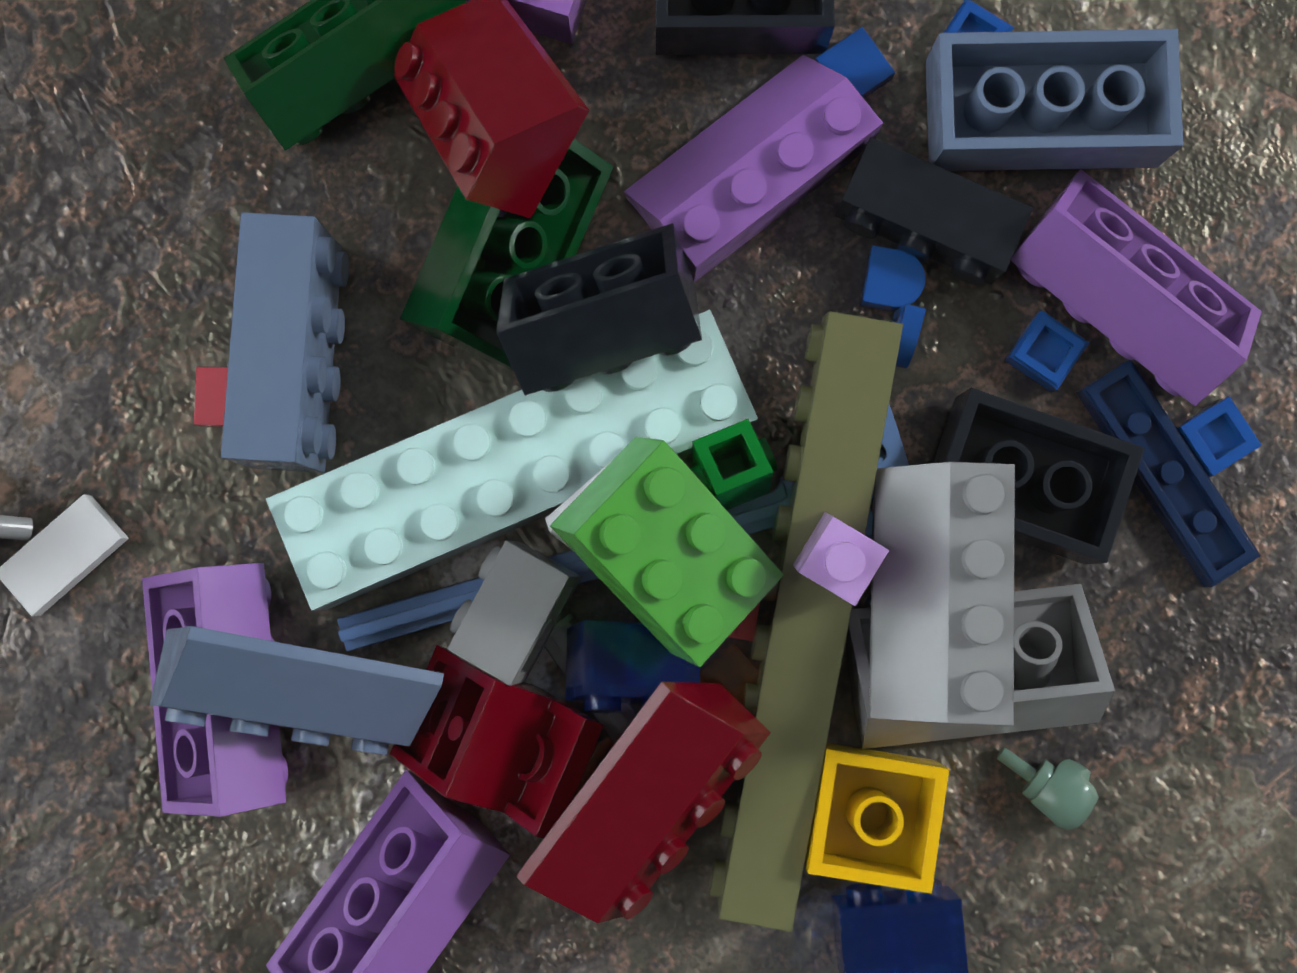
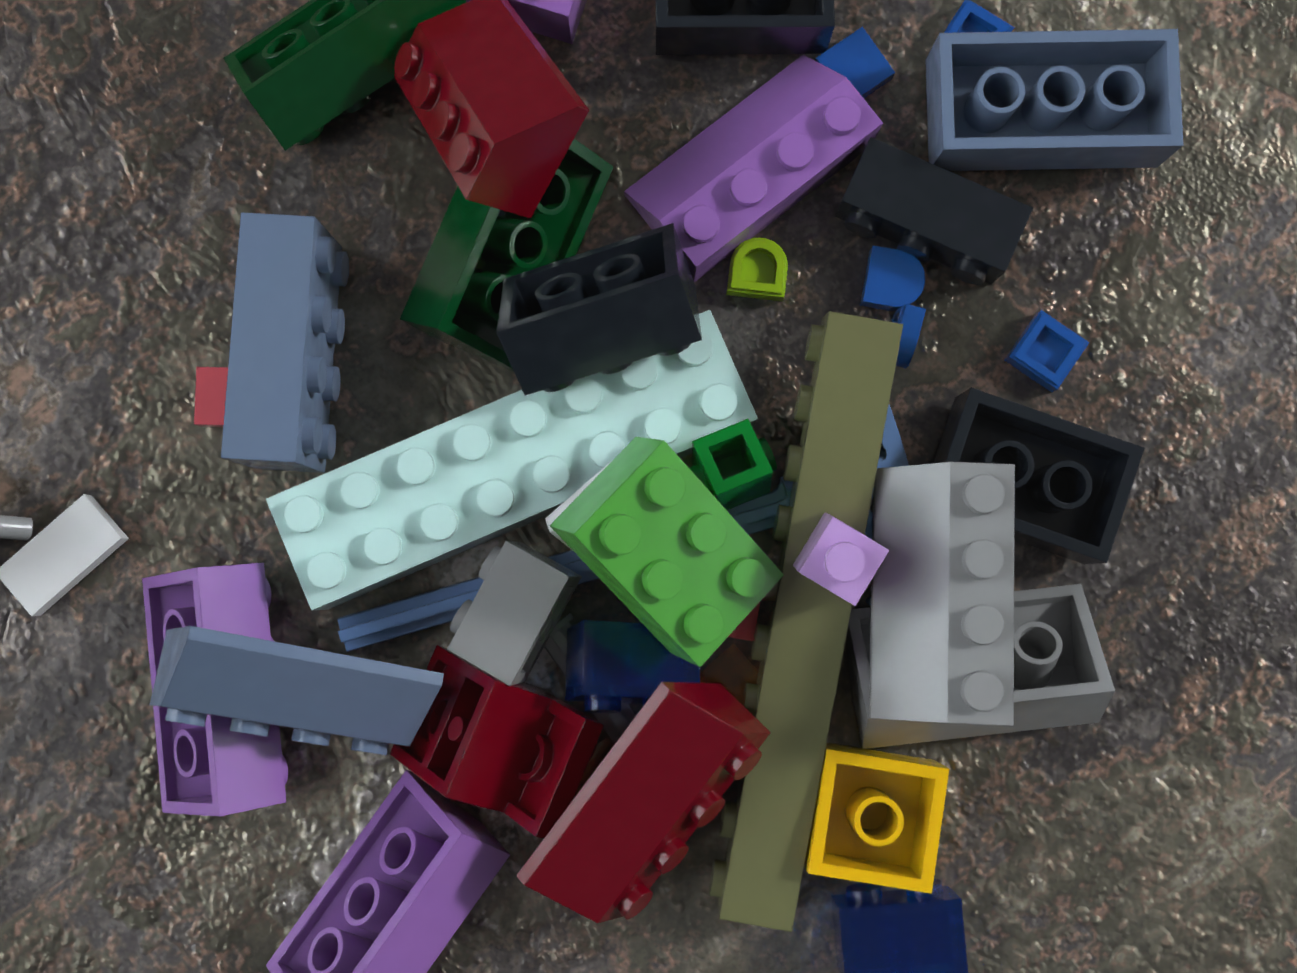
sand green piece [996,747,1099,830] -> none
medium lavender slope [1011,169,1262,406] -> none
dark blue tile [1076,360,1261,587] -> none
blue tile [1176,396,1262,477] -> none
none -> lime tile [726,237,788,302]

